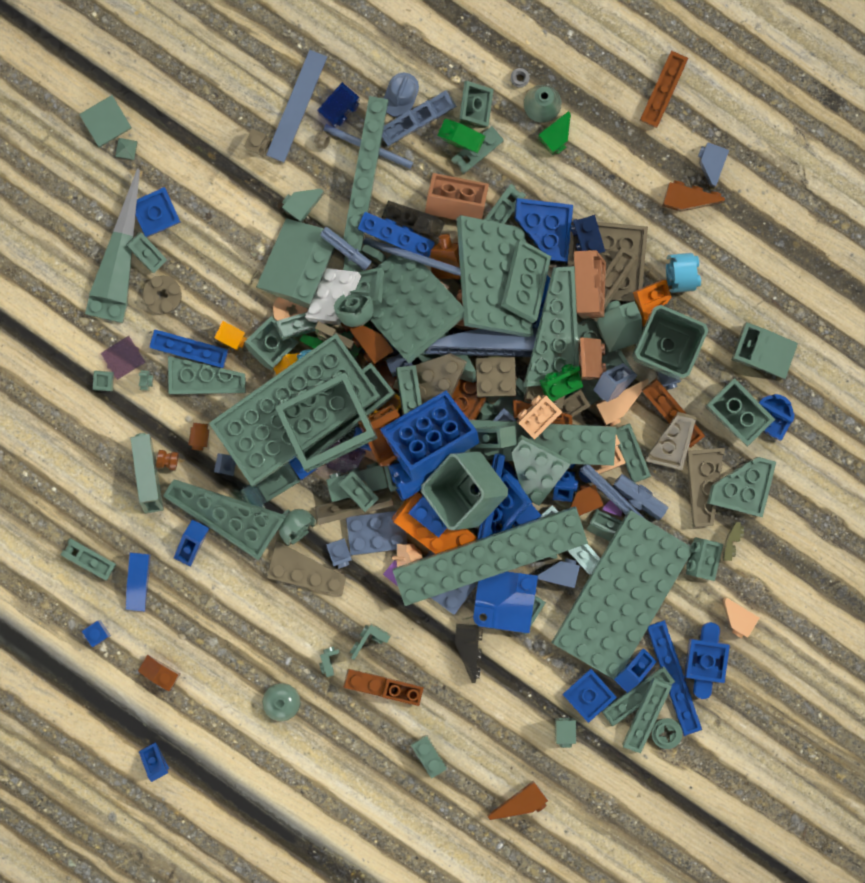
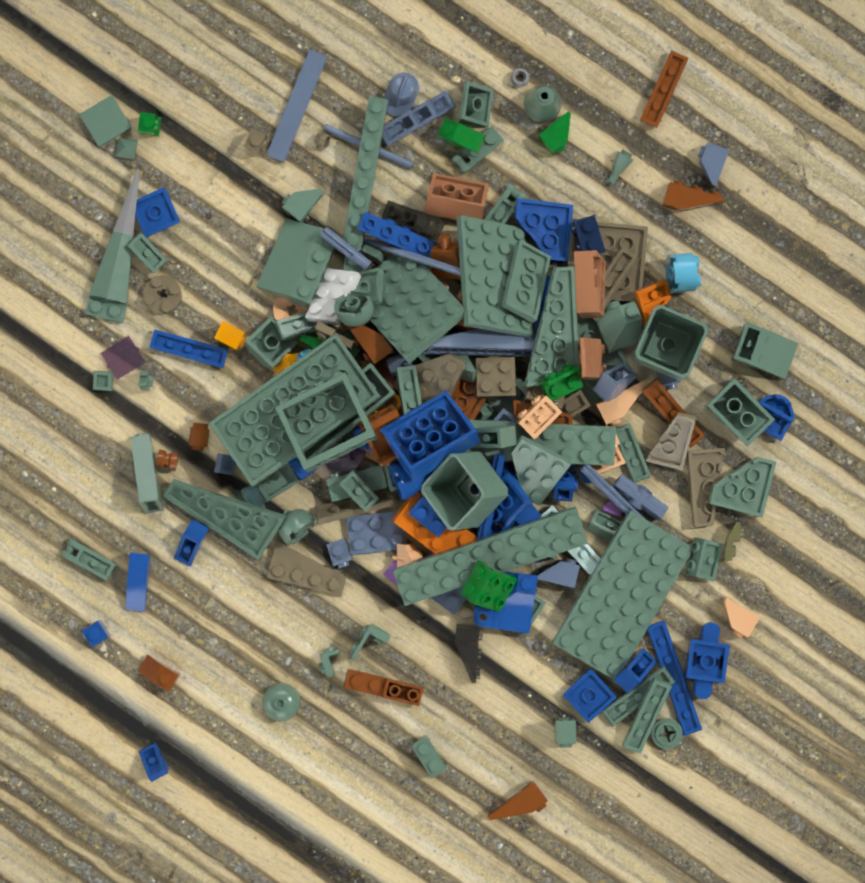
sand green wing [168,356,246,395] -> none
clear blue brick [317,82,360,128] -> none
dark orange slope [570,483,604,516] -> none
none -> green brick [138,112,162,137]
none -> green bracket [461,560,517,611]
none -> sand green cone [608,149,633,184]

